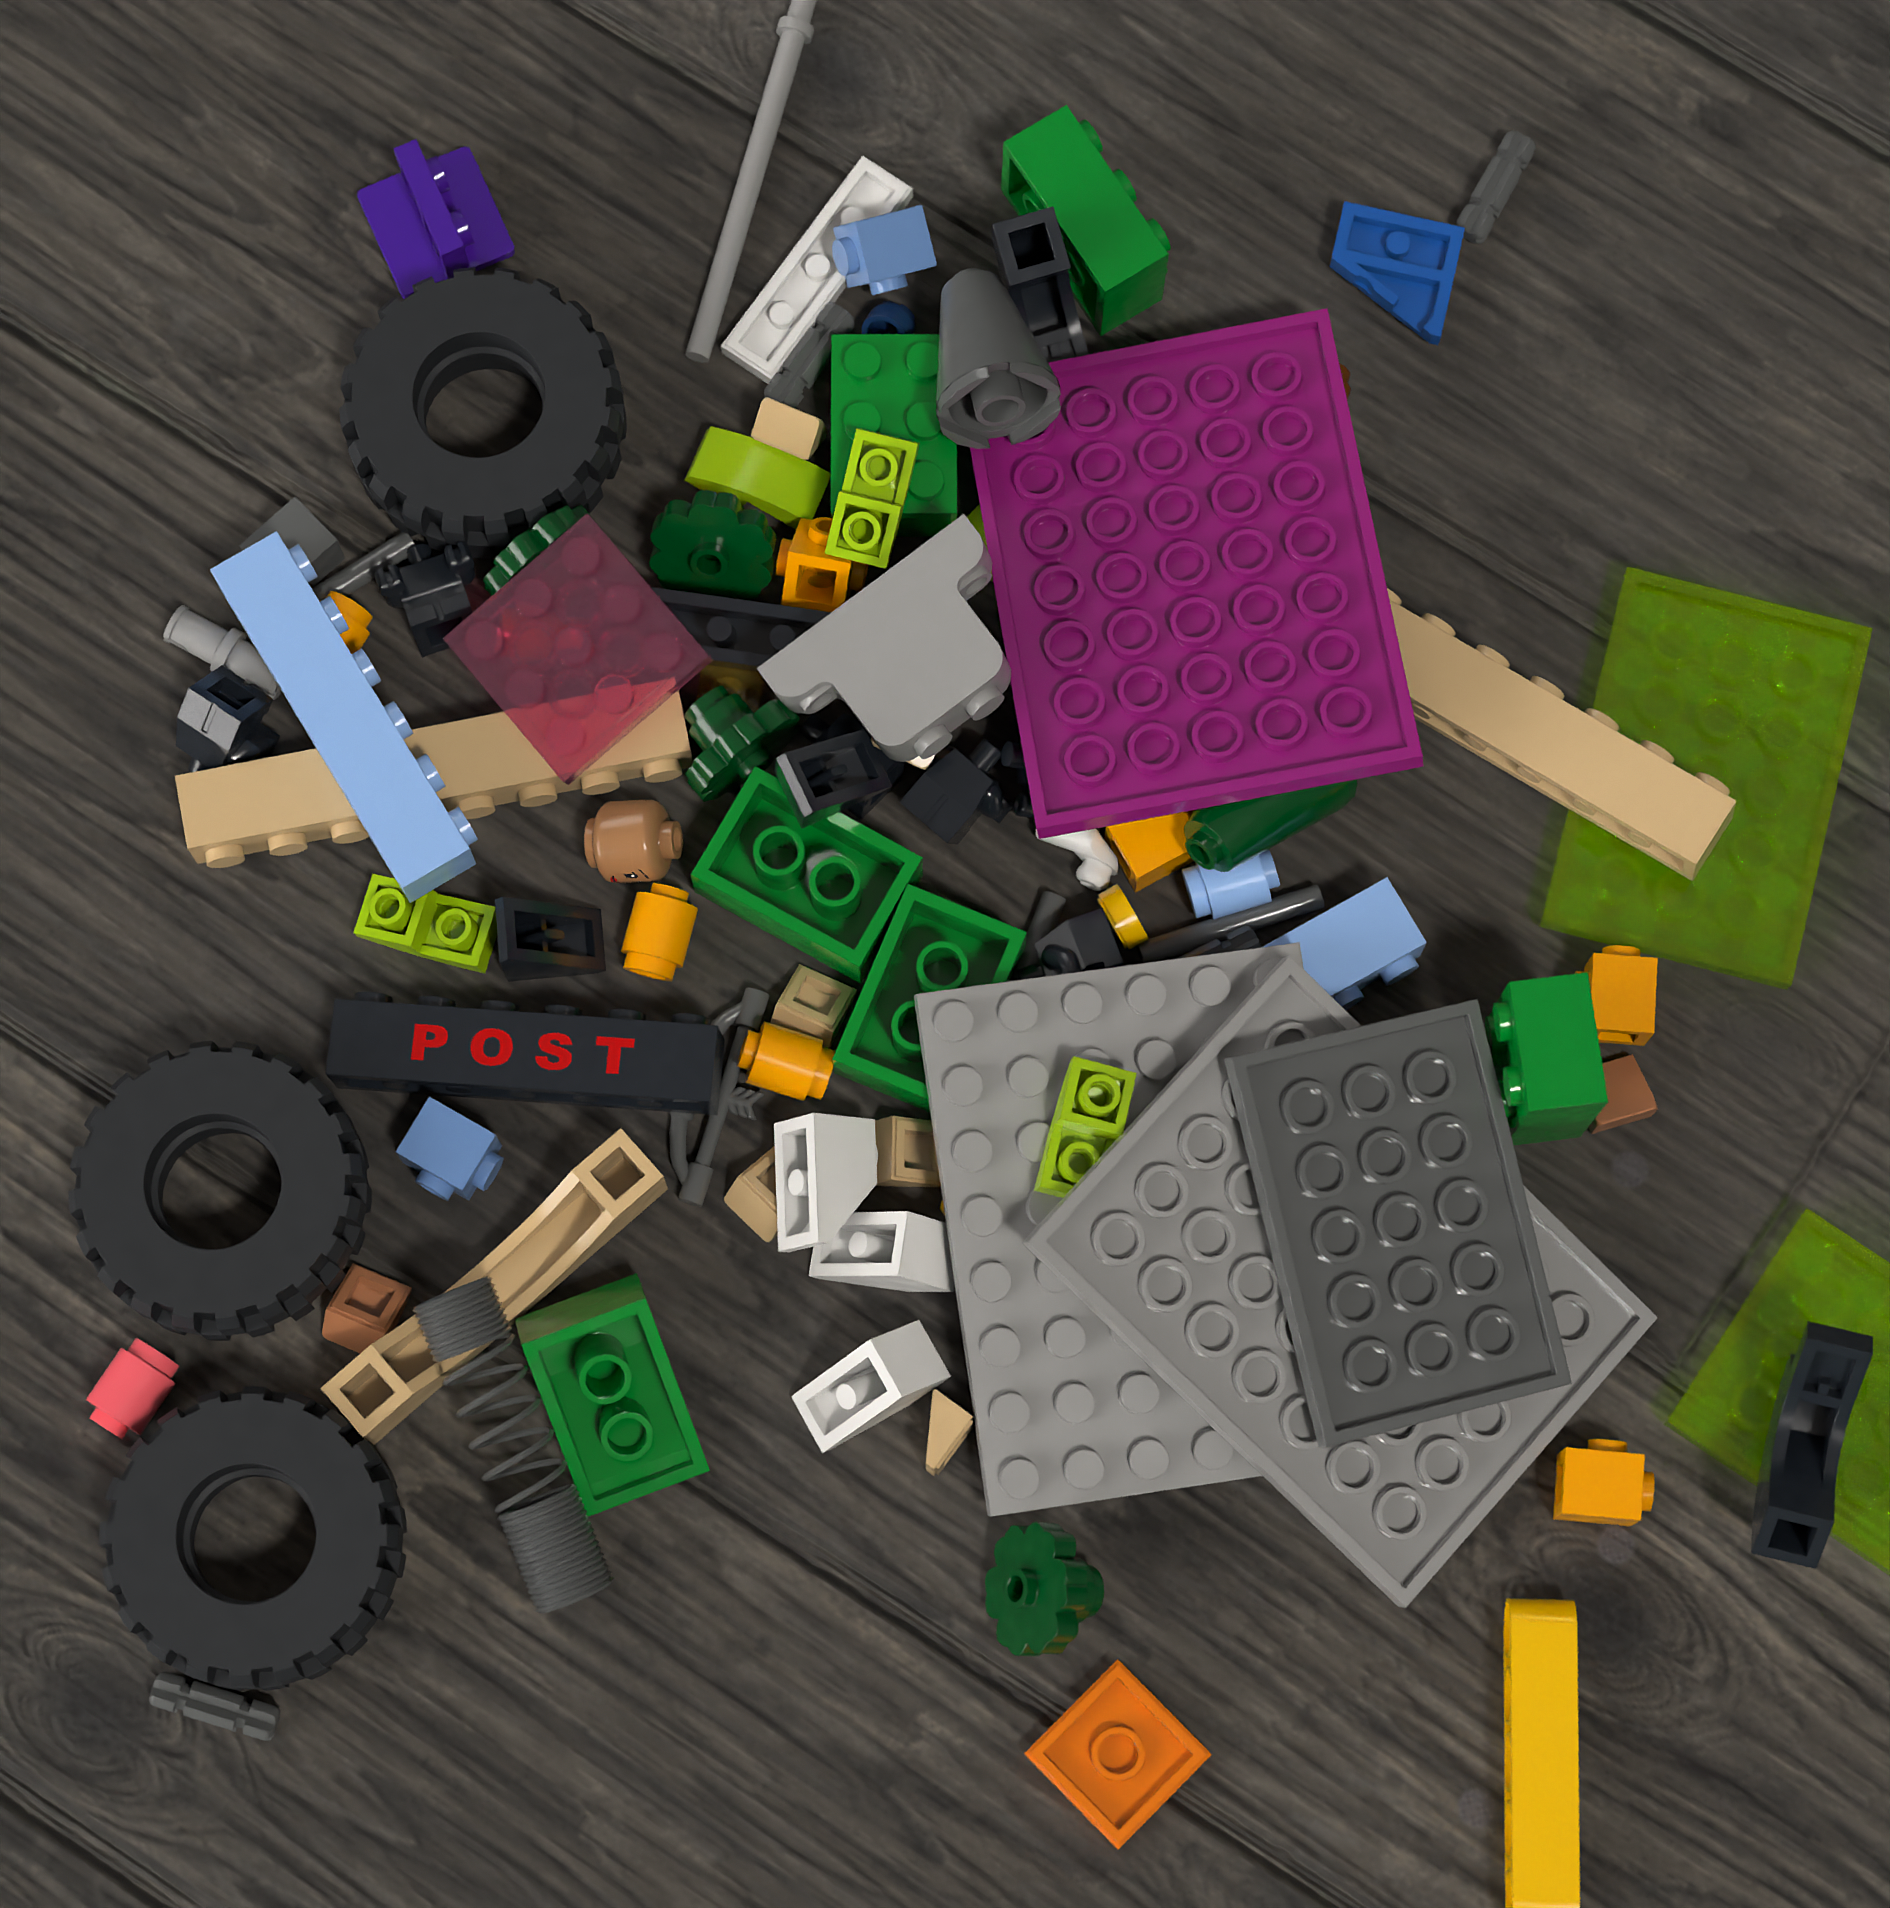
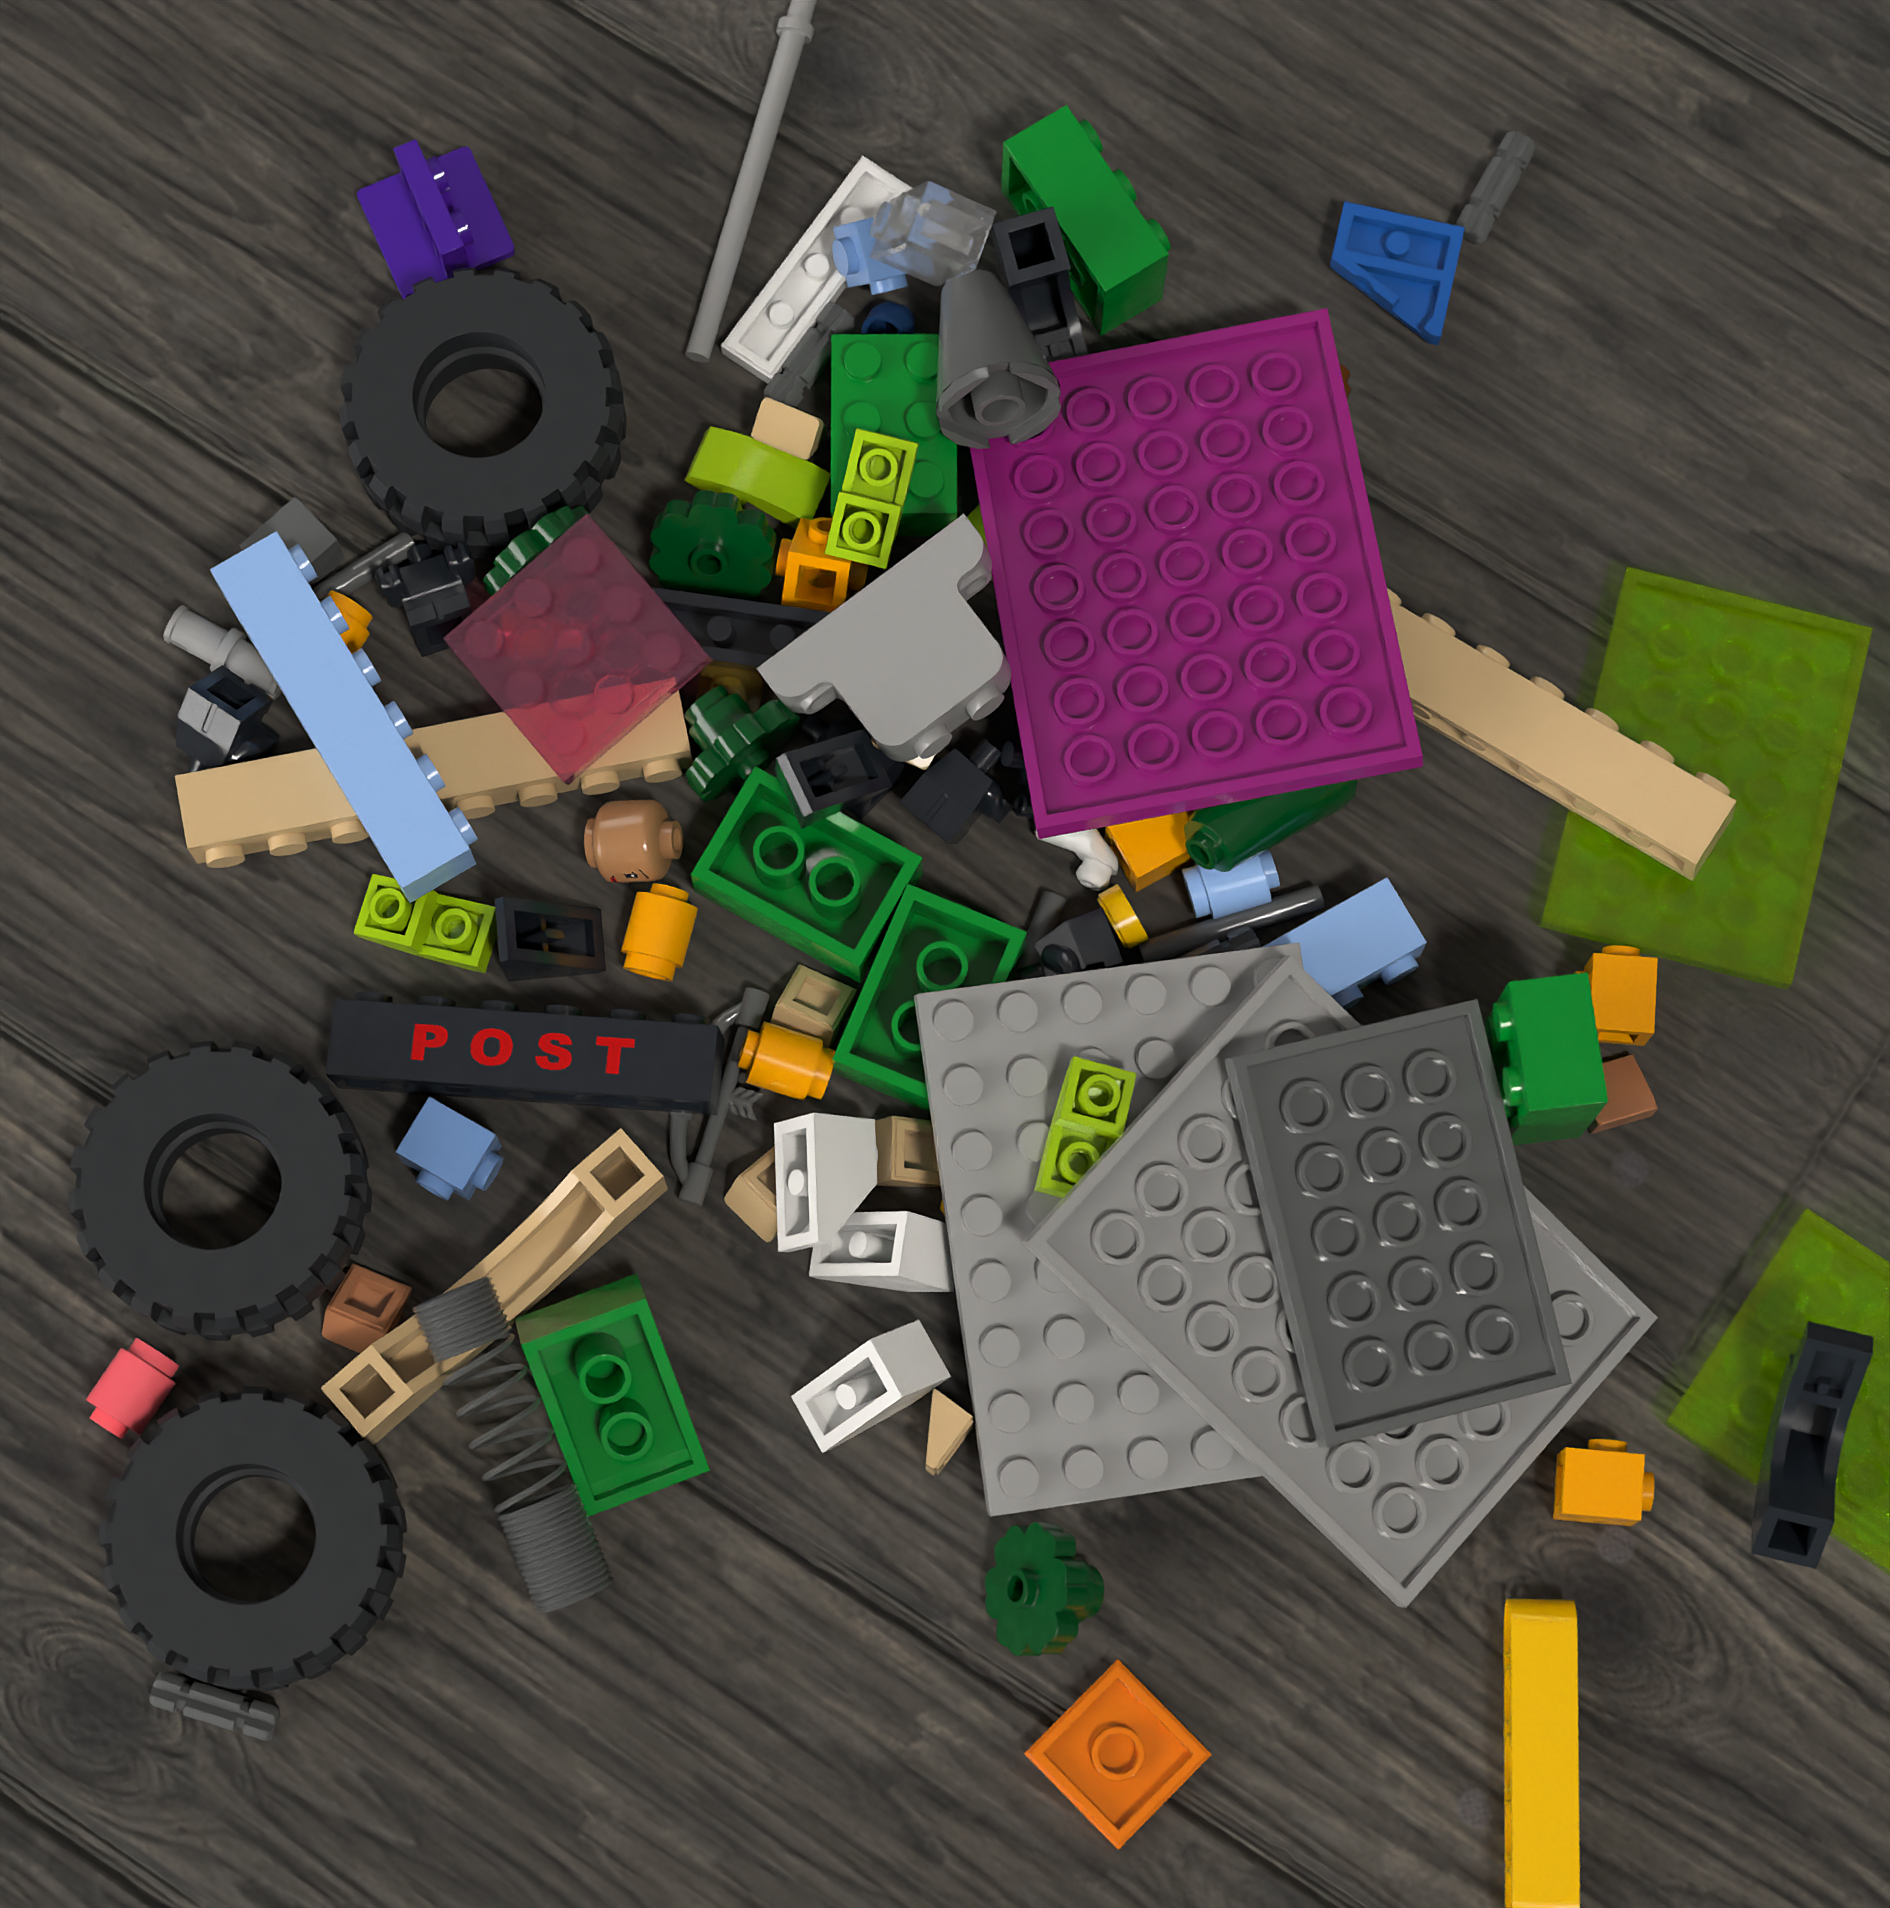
none -> clear brick [870,181,997,286]

